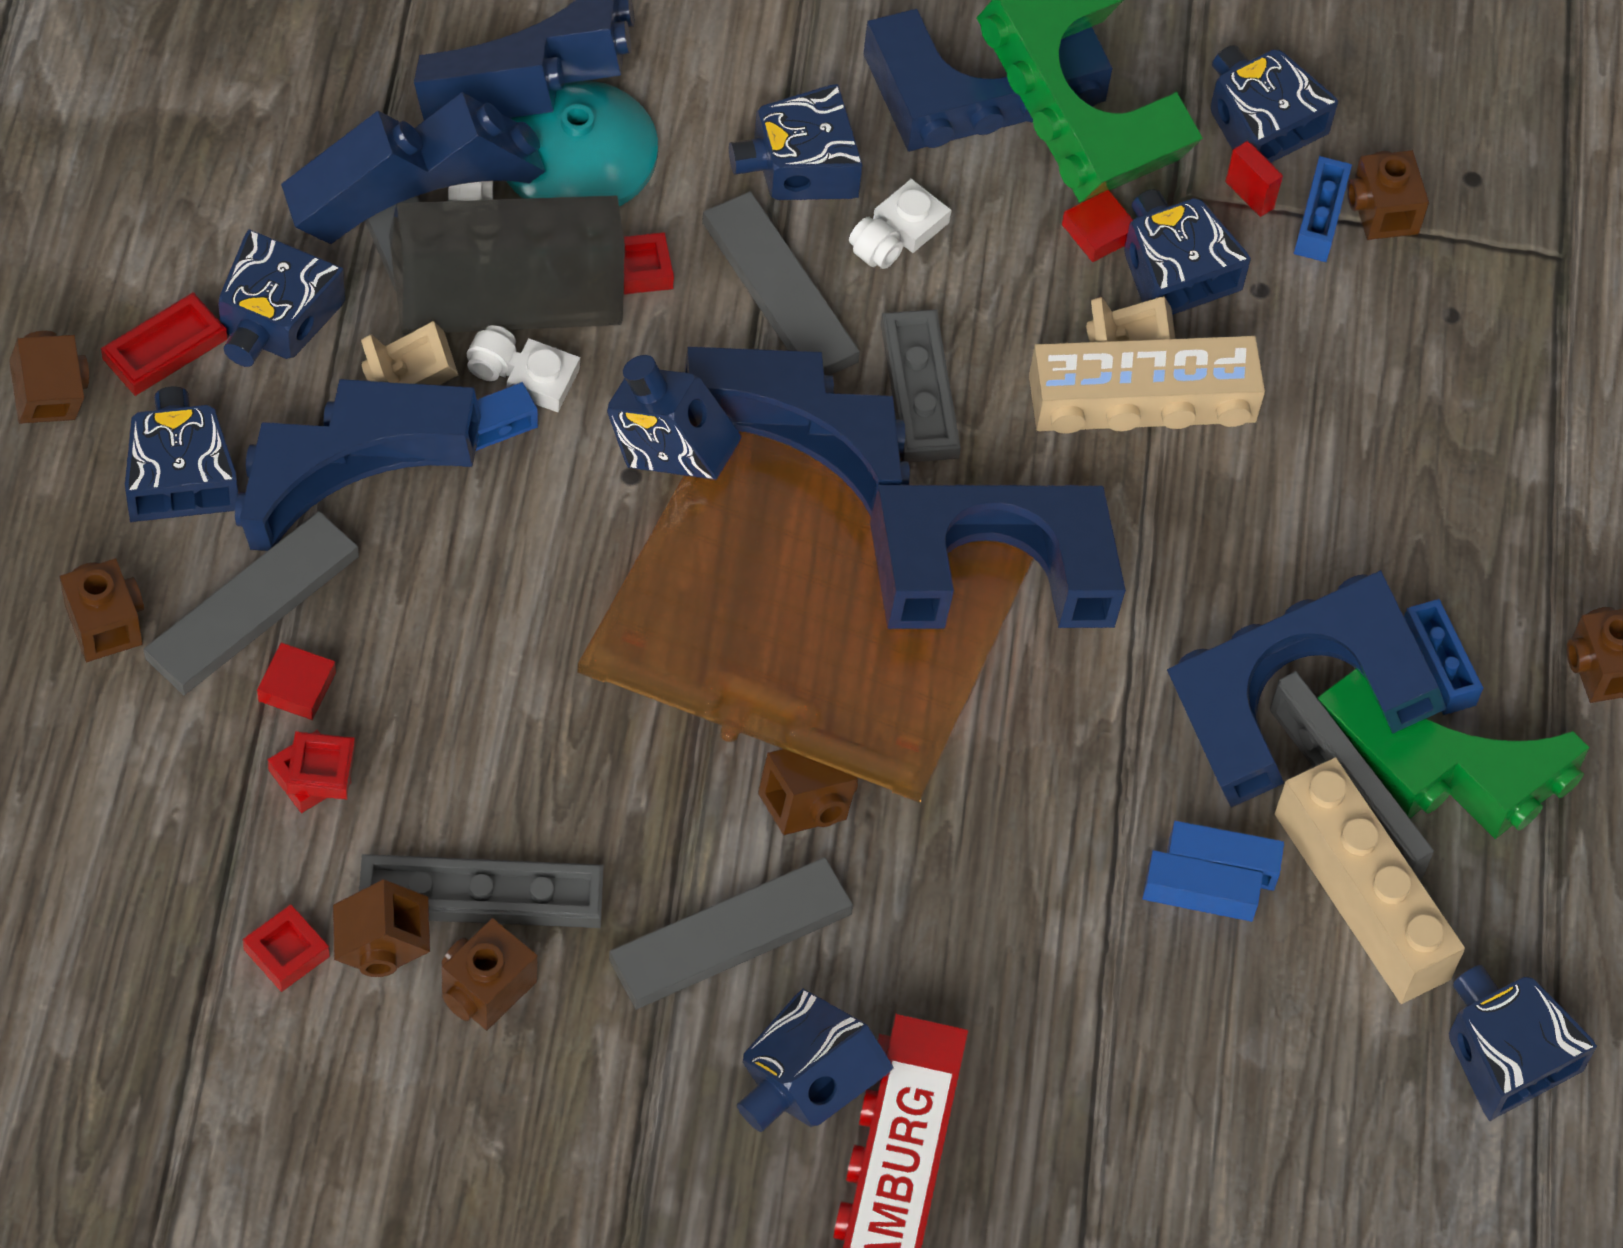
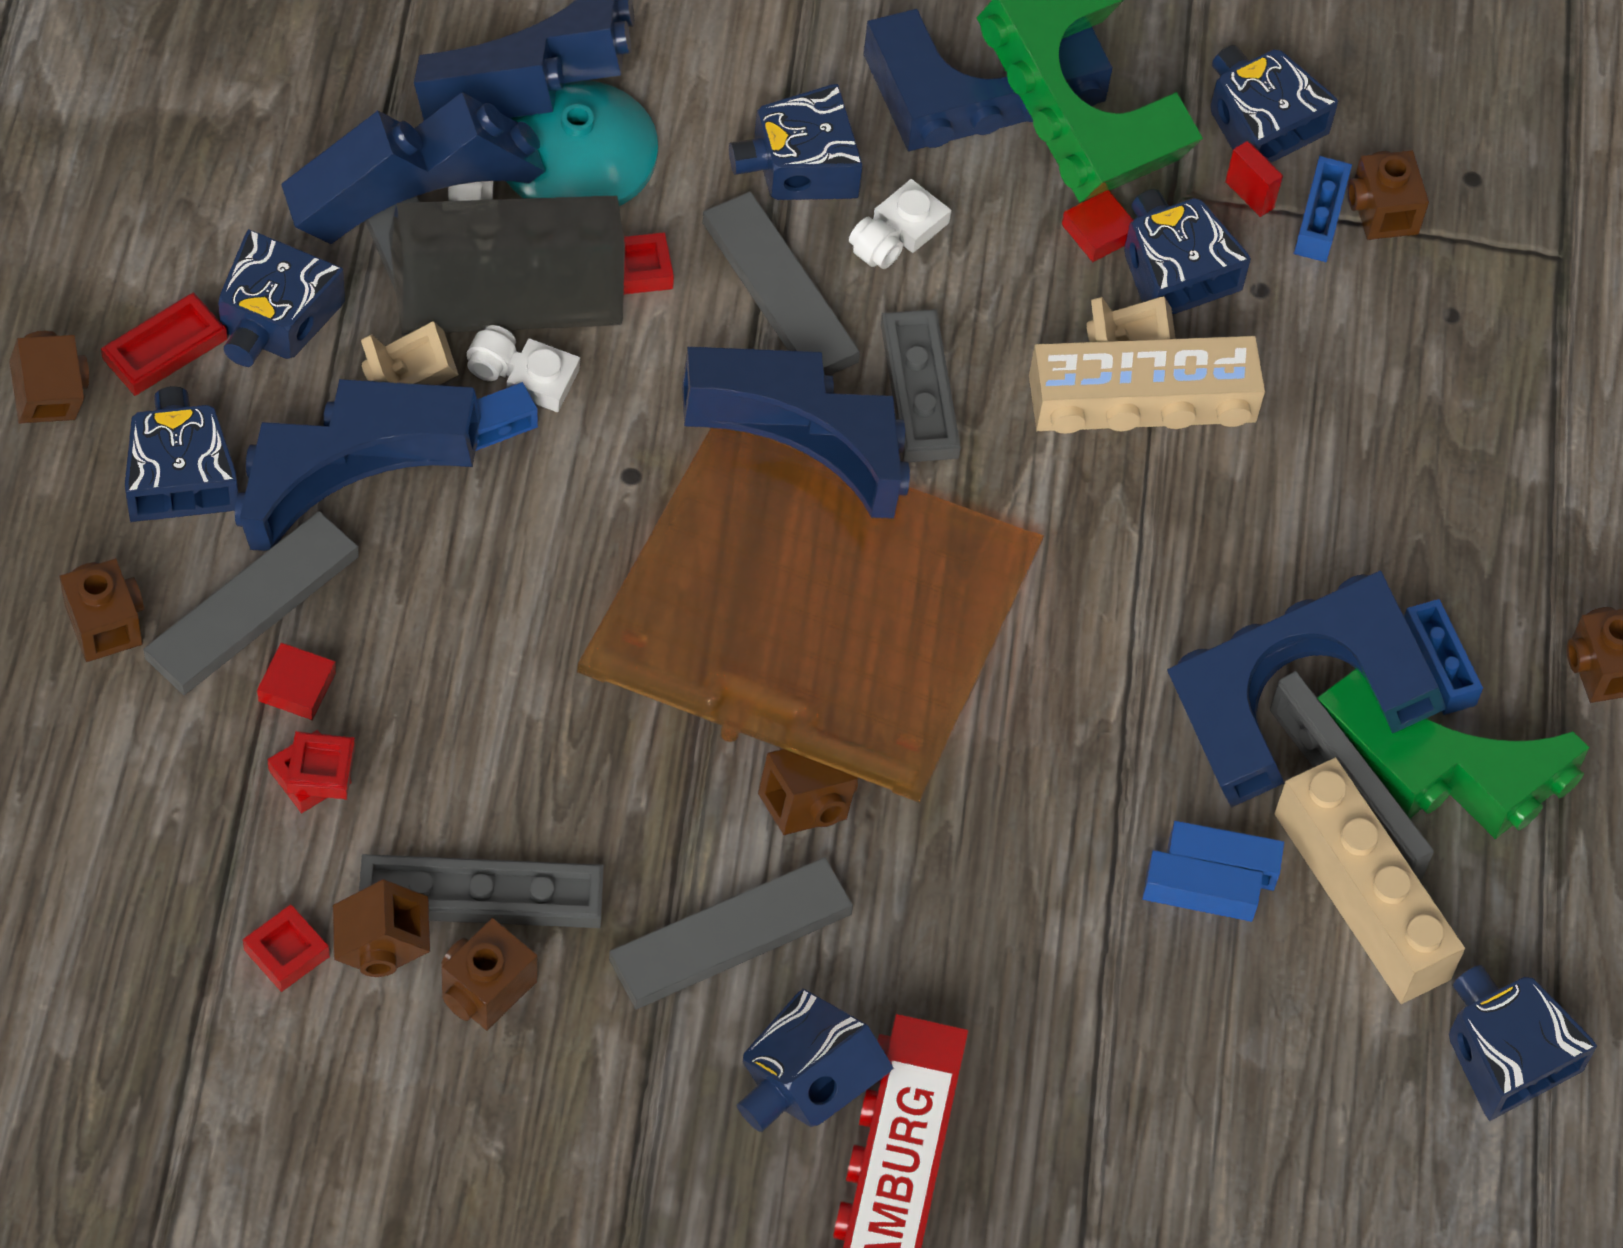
dark blue torso [607,355,742,480] -> none
dark blue arch [870,484,1126,629] -> none

